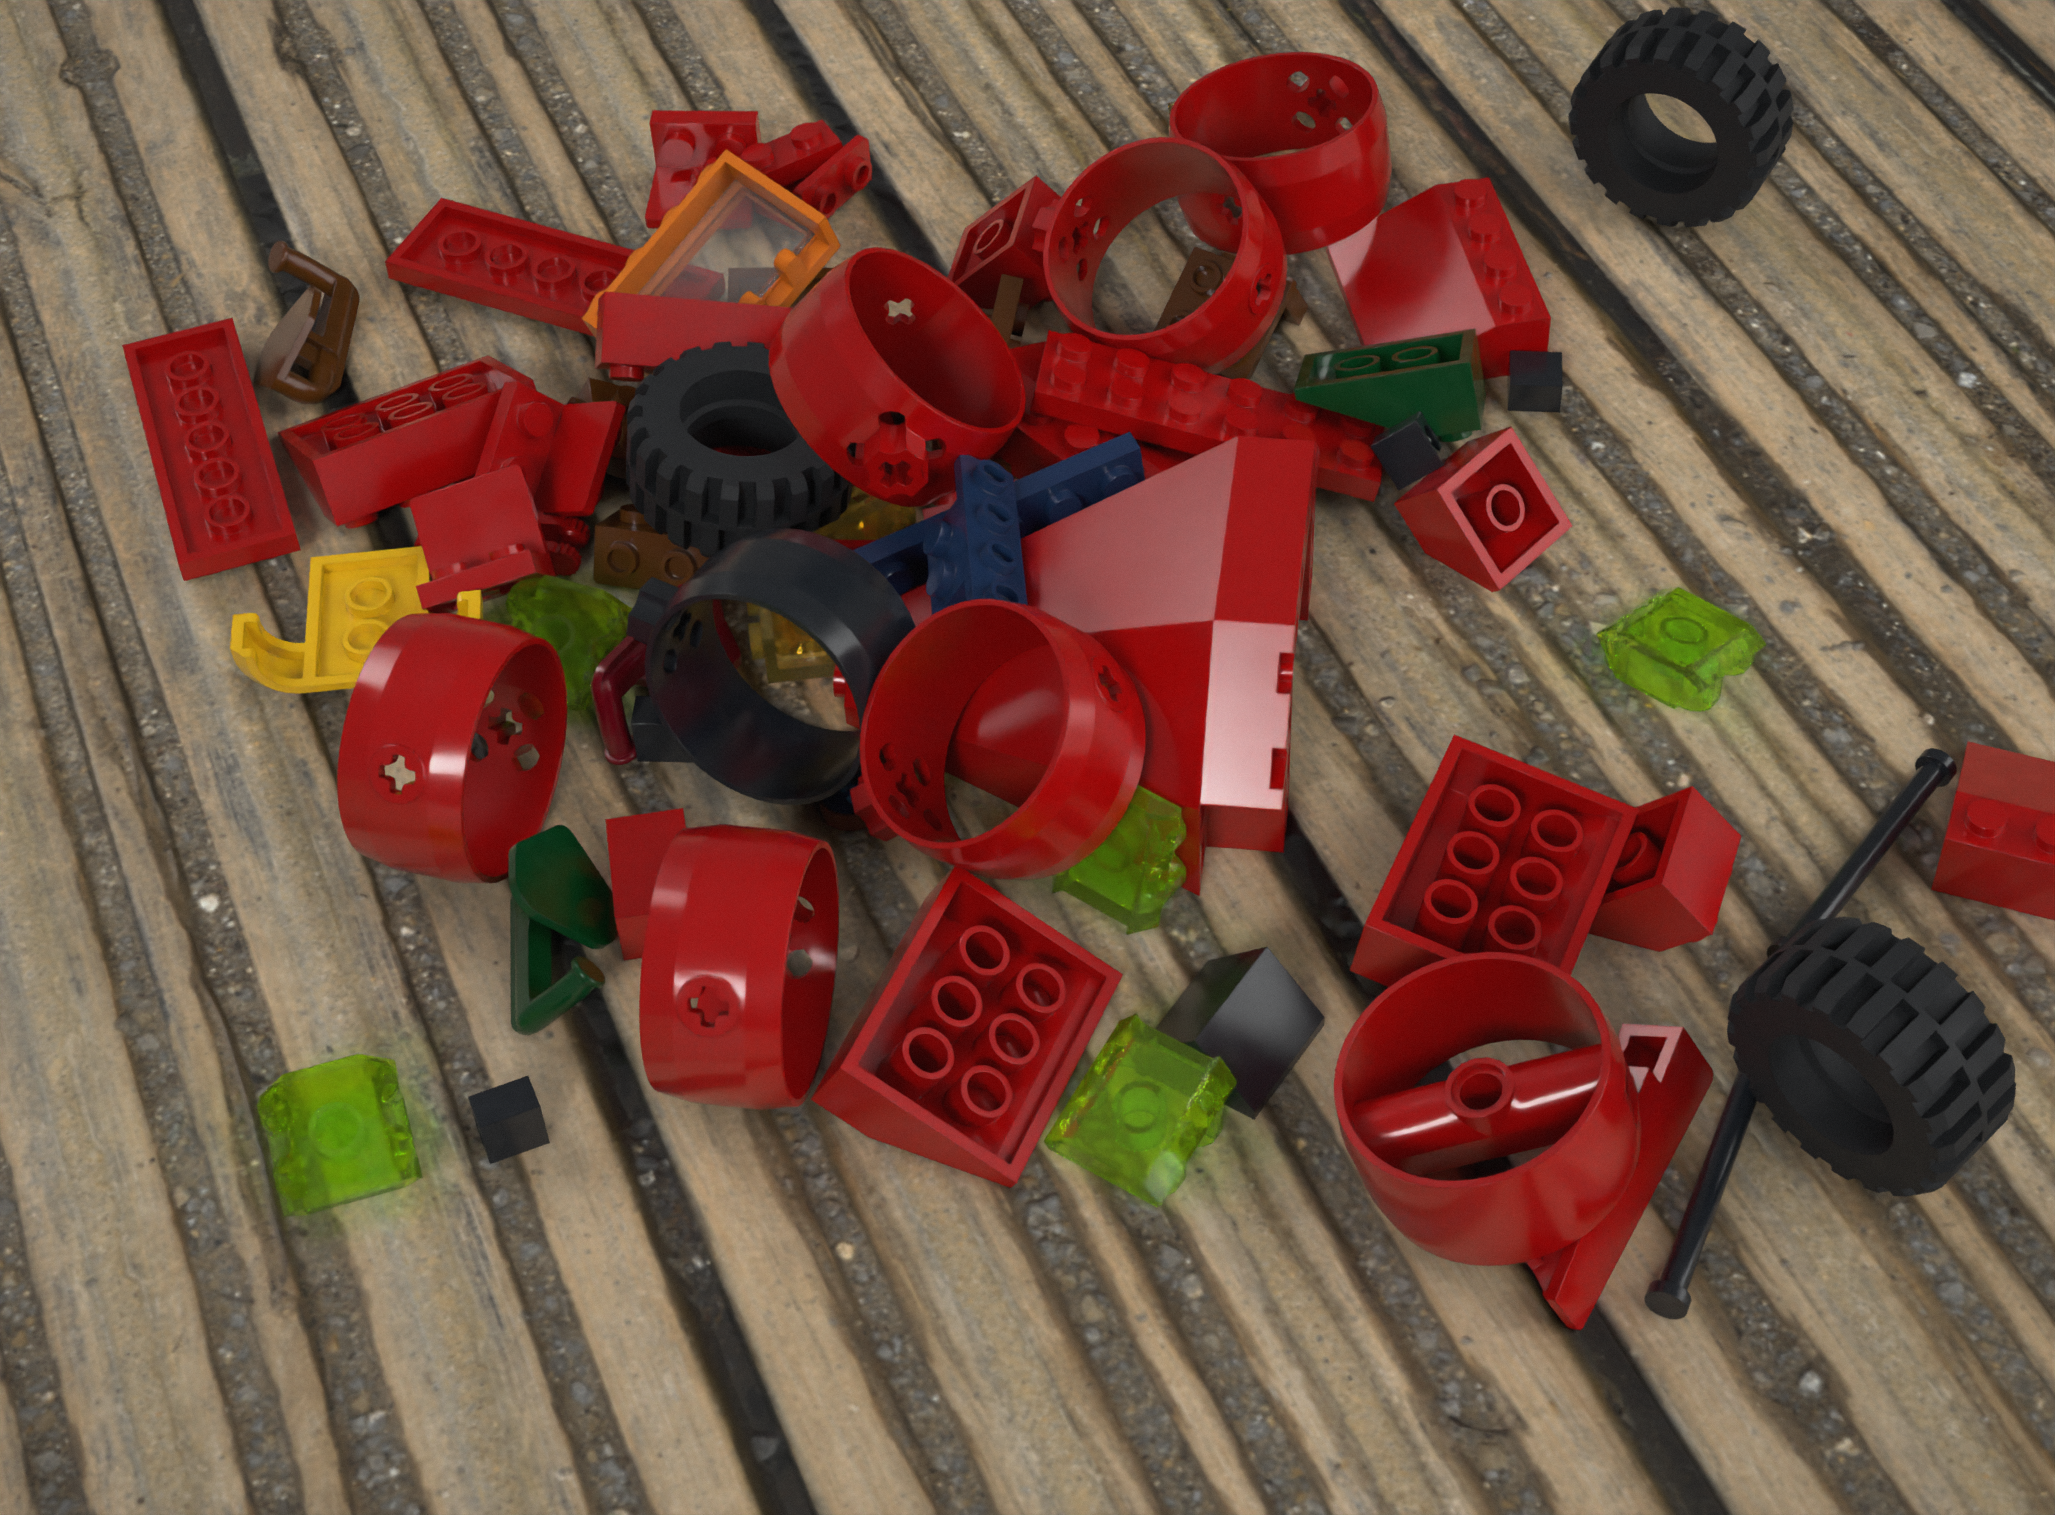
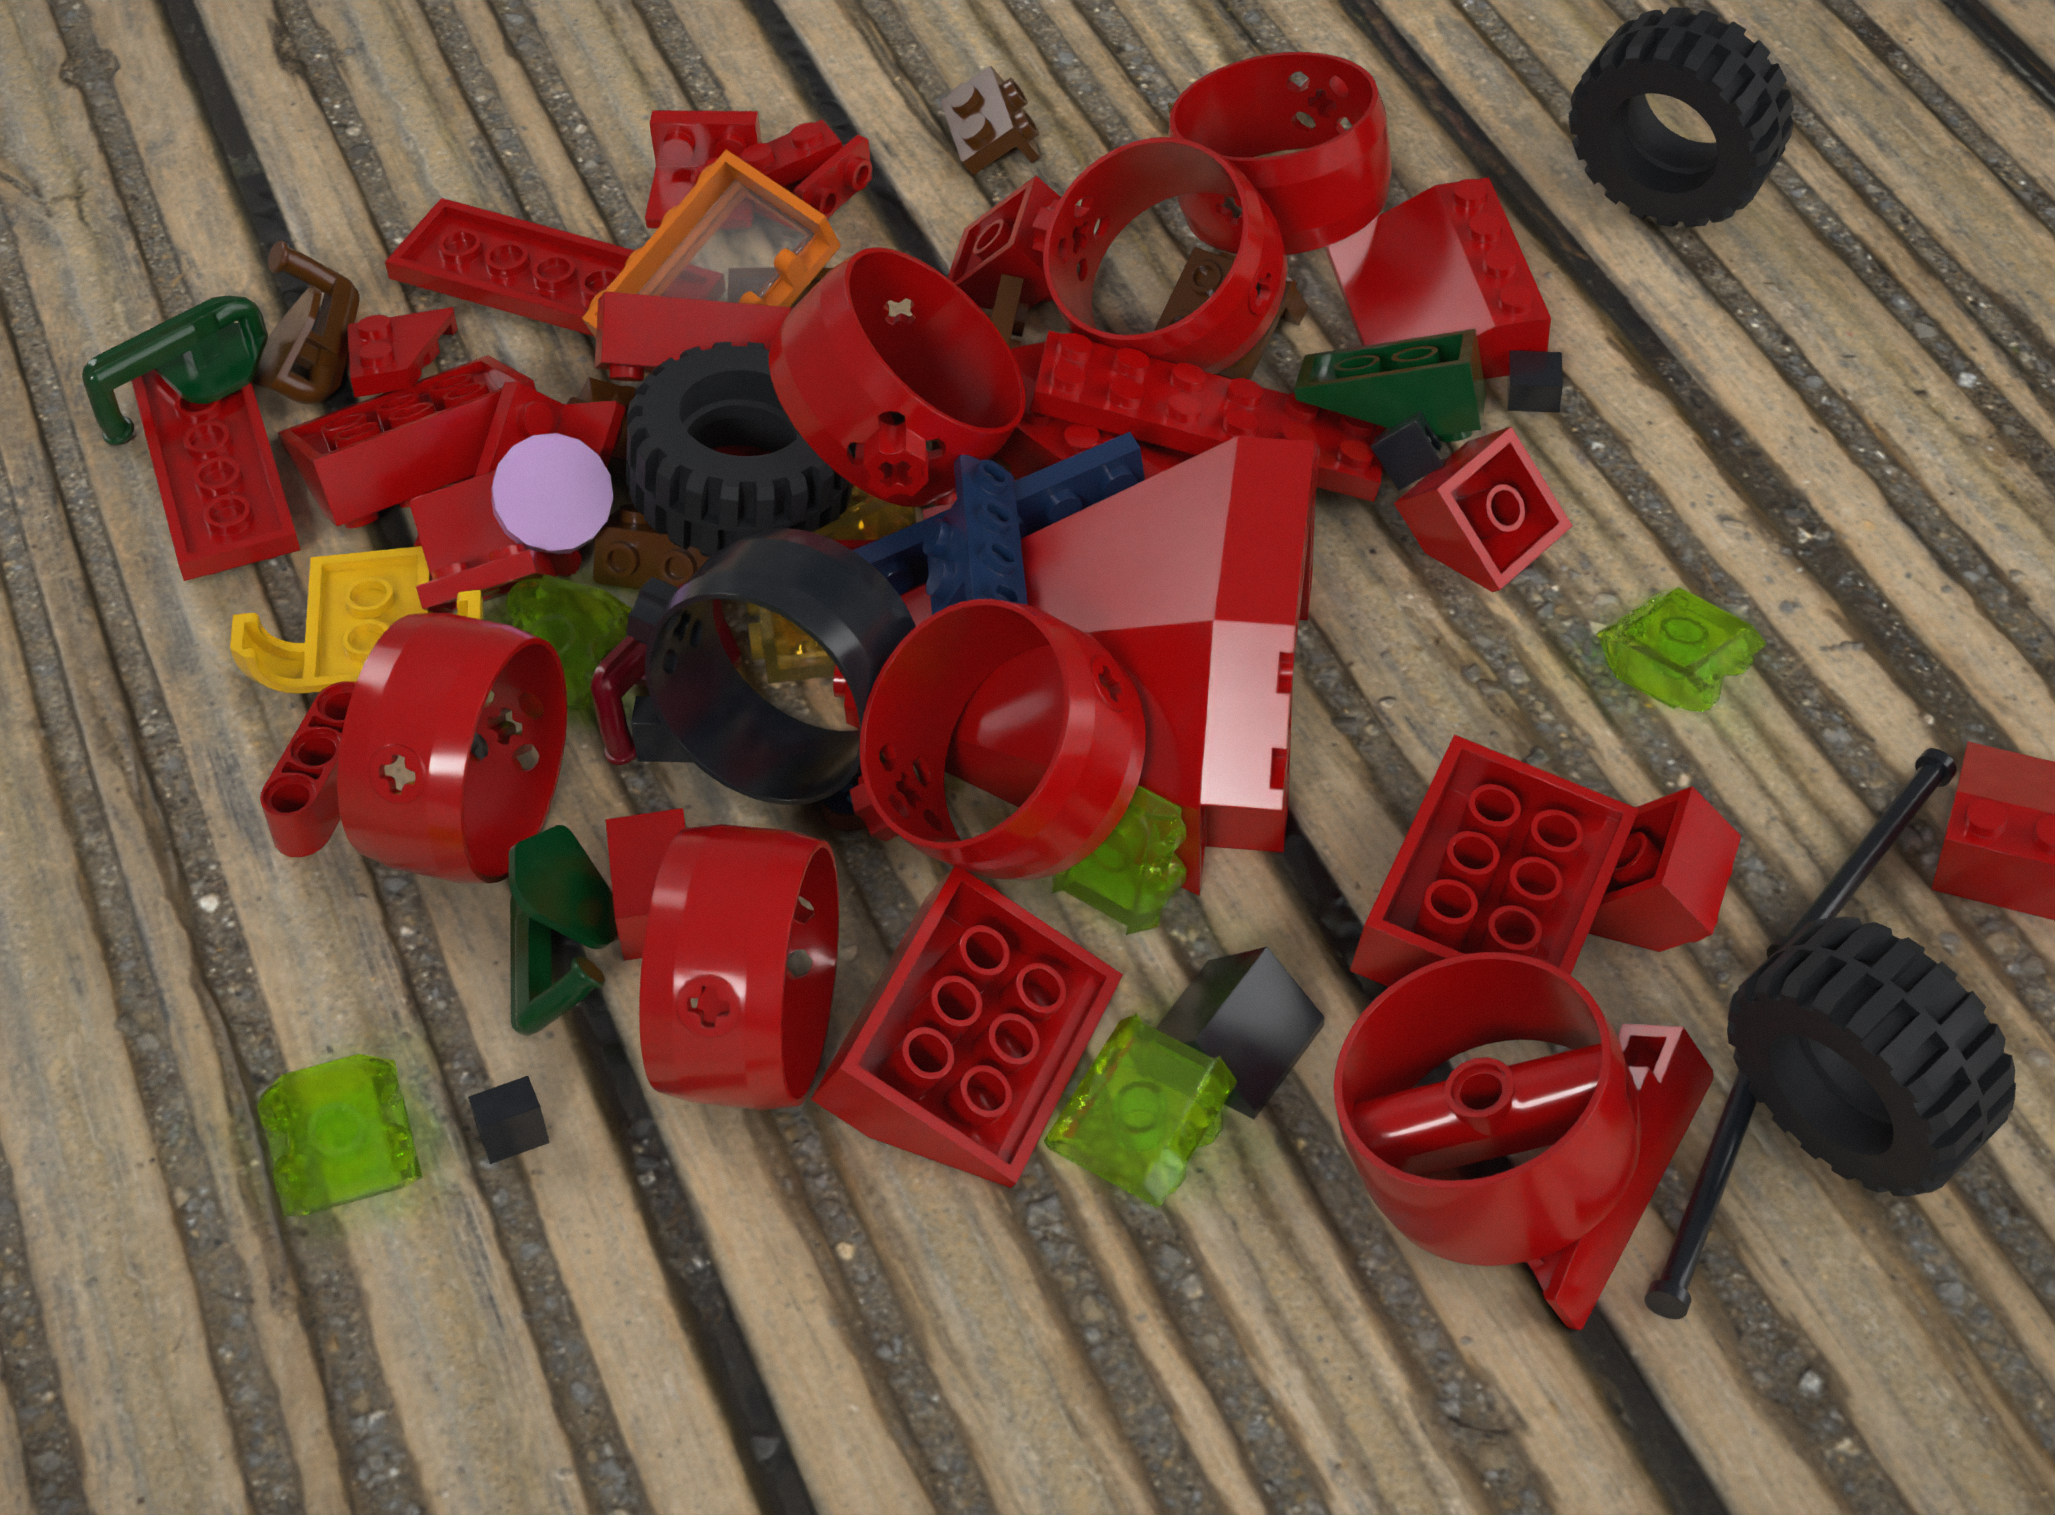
none -> dark green piece [82,296,268,446]
none -> red beam [260,681,356,857]
none -> red wing [347,307,458,398]
none -> lavender tile [491,433,614,555]
none -> reddish brown bracket [940,66,1041,175]

